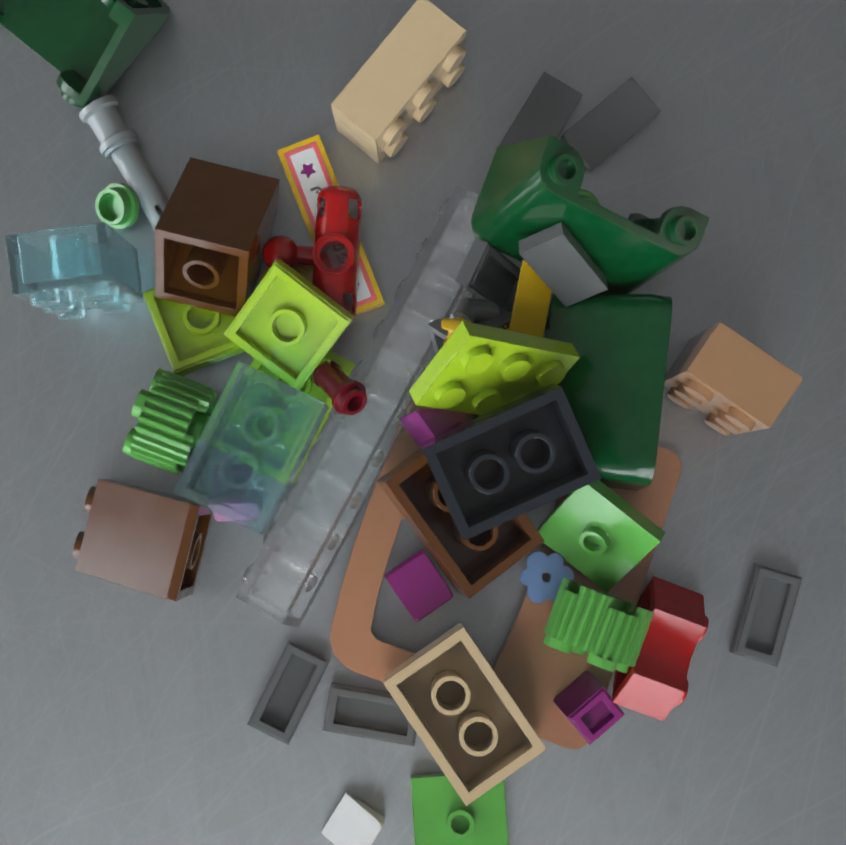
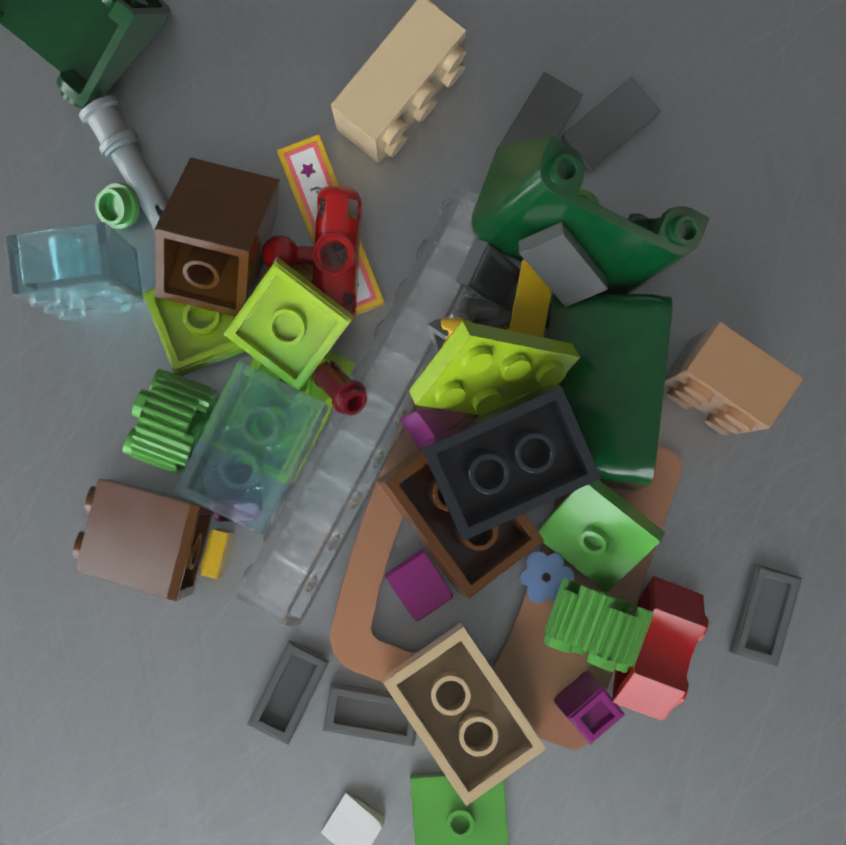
none -> yellow tile [199,528,235,579]

